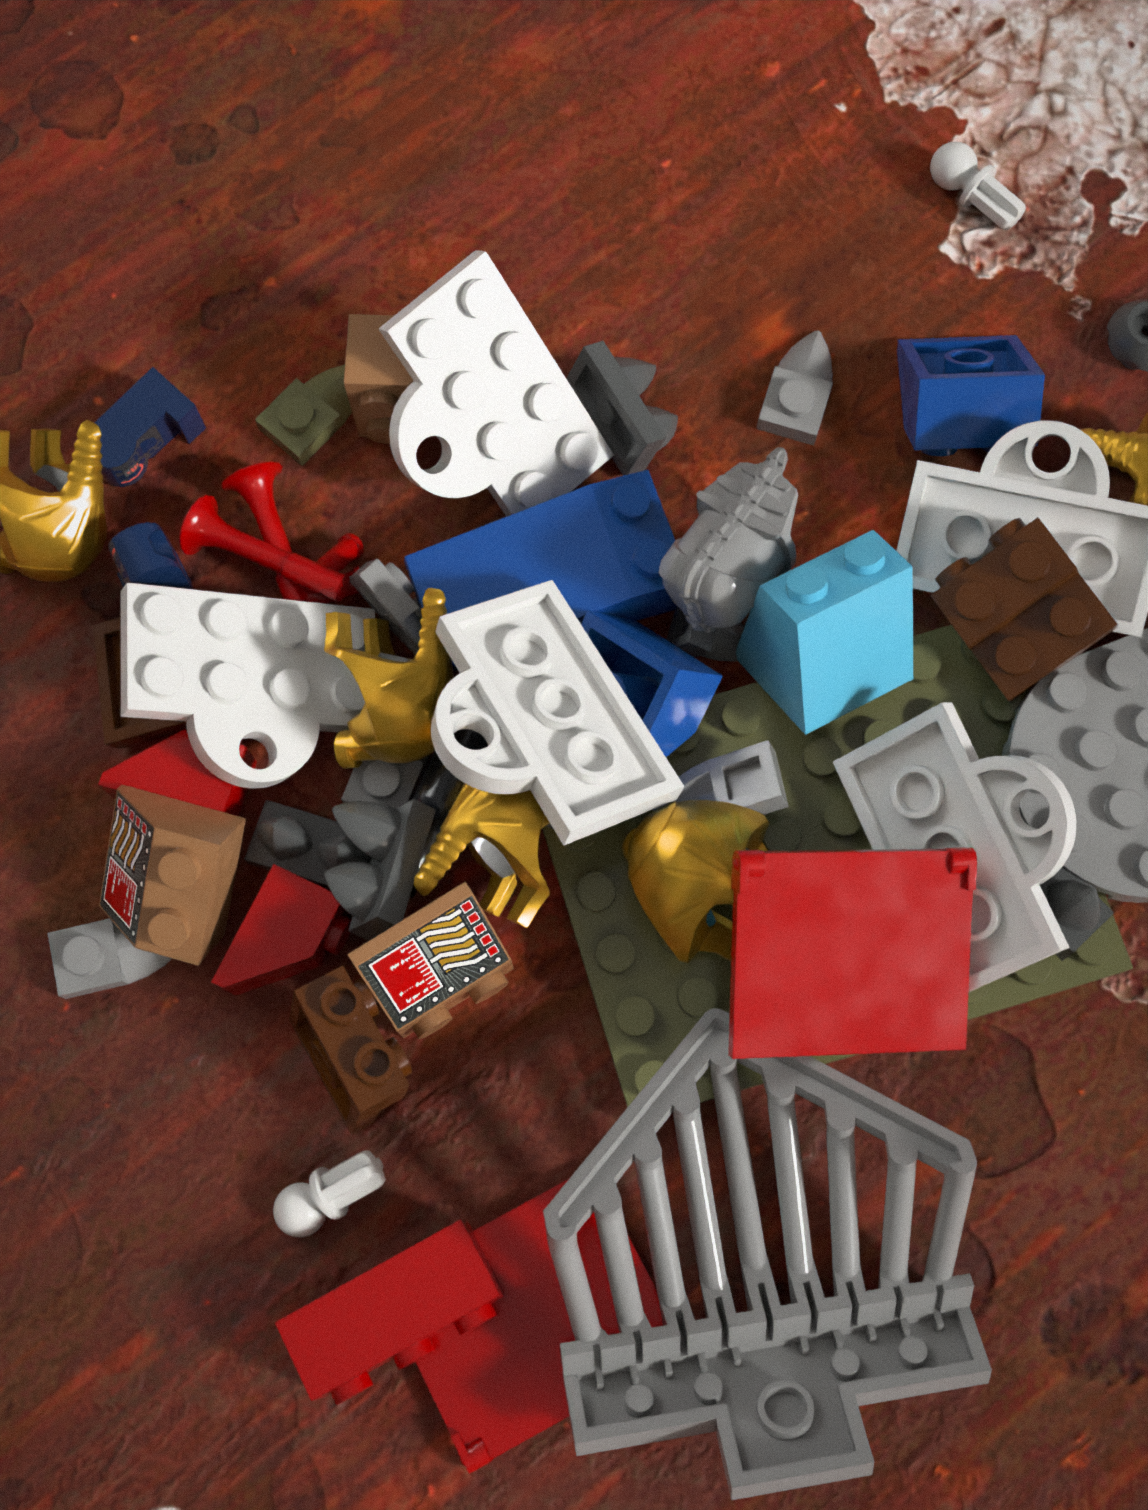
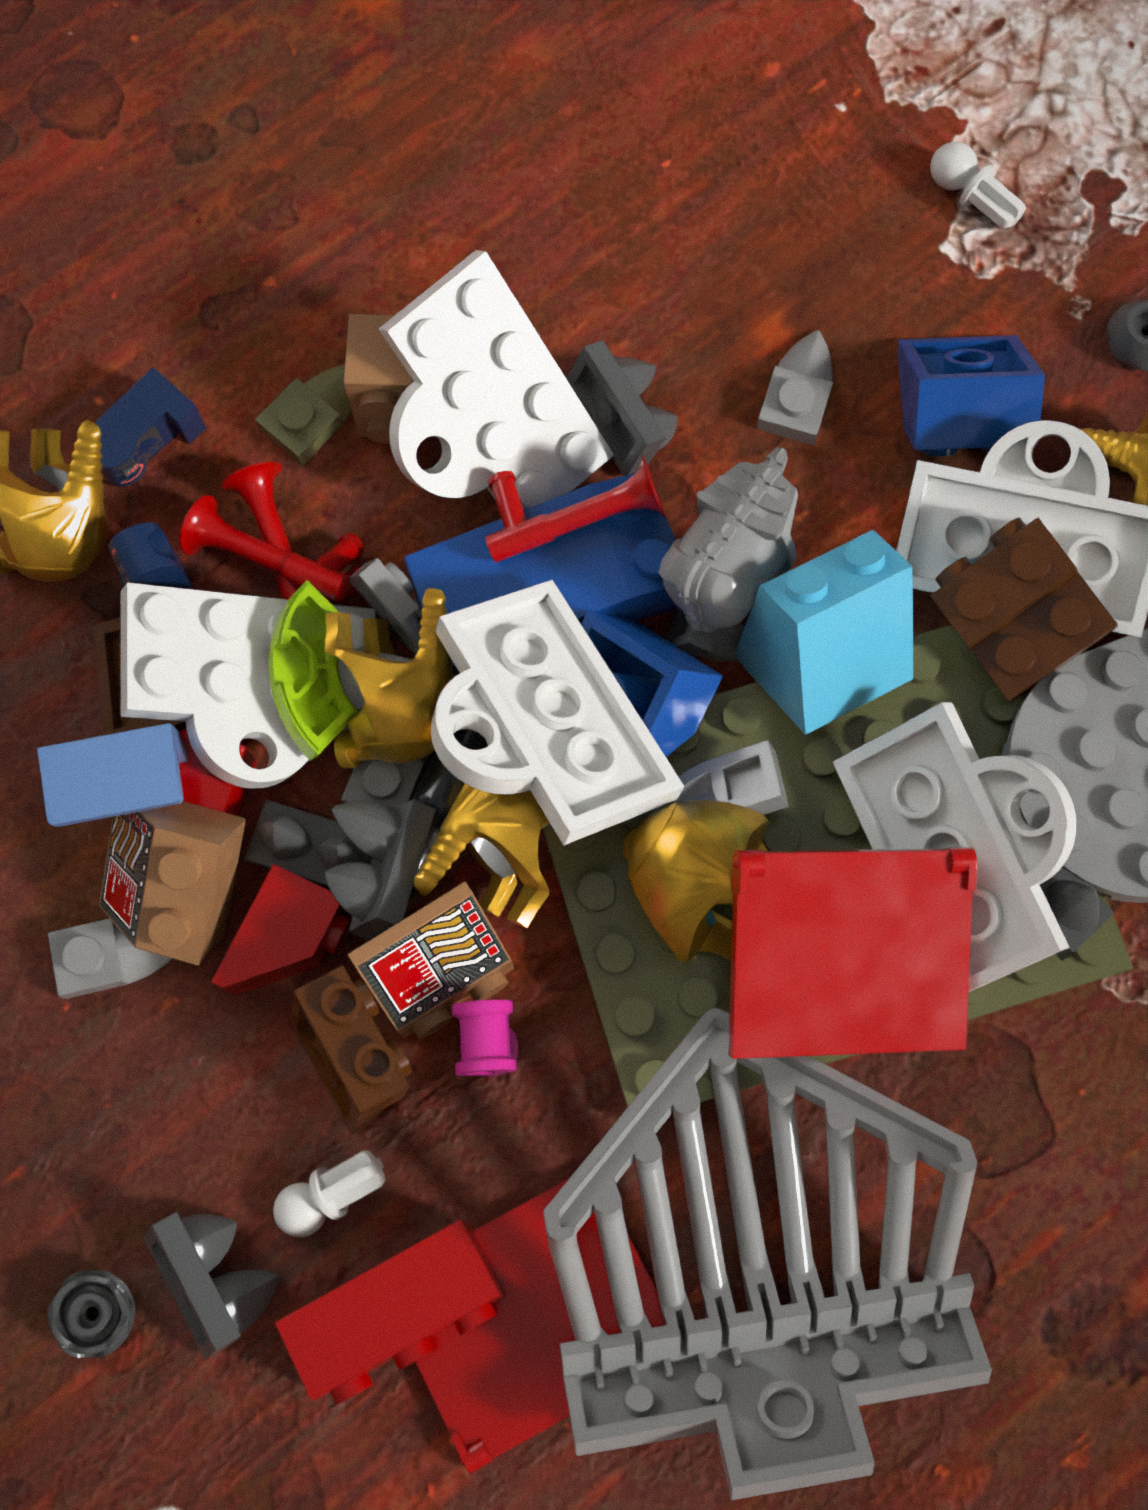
none -> medium blue panel [37,723,188,827]
none -> dark grey plate [47,1270,135,1358]
none -> dark grey tile [143,1212,280,1360]
none -> lime tile [269,580,359,761]
none -> dark pink connector [451,1000,519,1077]
none -> red piece [485,454,666,563]

